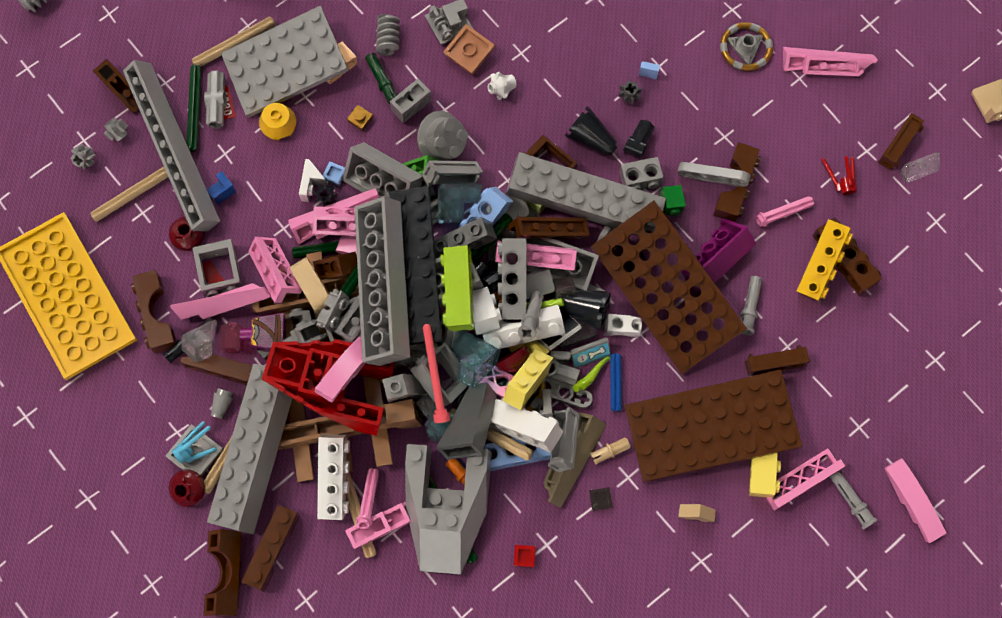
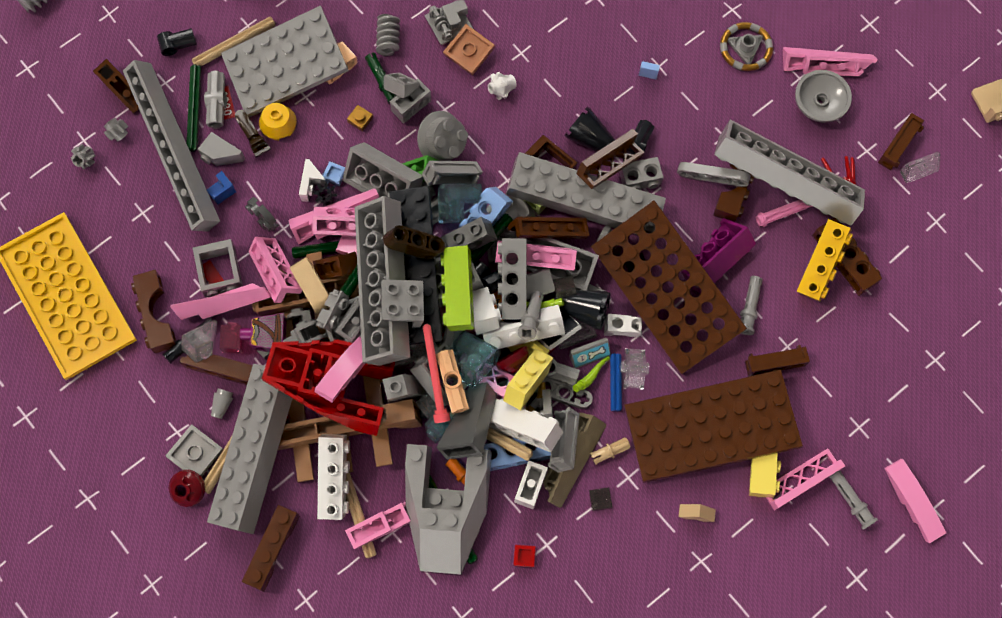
tan axle [90,166,168,222] -> none
dark red piece [169,217,205,251] -> none
medium azure plant [172,421,217,464] -> none
reddish brown arch [203,529,242,617] -> none
bright pink axle [356,468,379,529] -> none
light grey tile [550,351,570,364] -> none
dark grey gear [618,80,642,105] -> none
green brick [659,185,686,217] -> none
none -> black piece [157,28,197,56]
none -> light grey slope [198,132,245,166]
none -> dark brown piece [235,110,271,158]
none -> dark grey plate [245,197,279,231]
none -> light grey bracket [381,280,424,327]
none -> dark brown beam [383,225,445,260]
none -> light grey slope [384,73,420,98]
none -> light nougat piece [436,349,469,414]
none -> white brick [514,461,548,509]
none -> reddish brown fence [576,129,644,189]
none -> clear hinge [620,348,649,390]
none -> light grey brick [714,119,865,226]
none -> light grey dish [795,70,852,123]

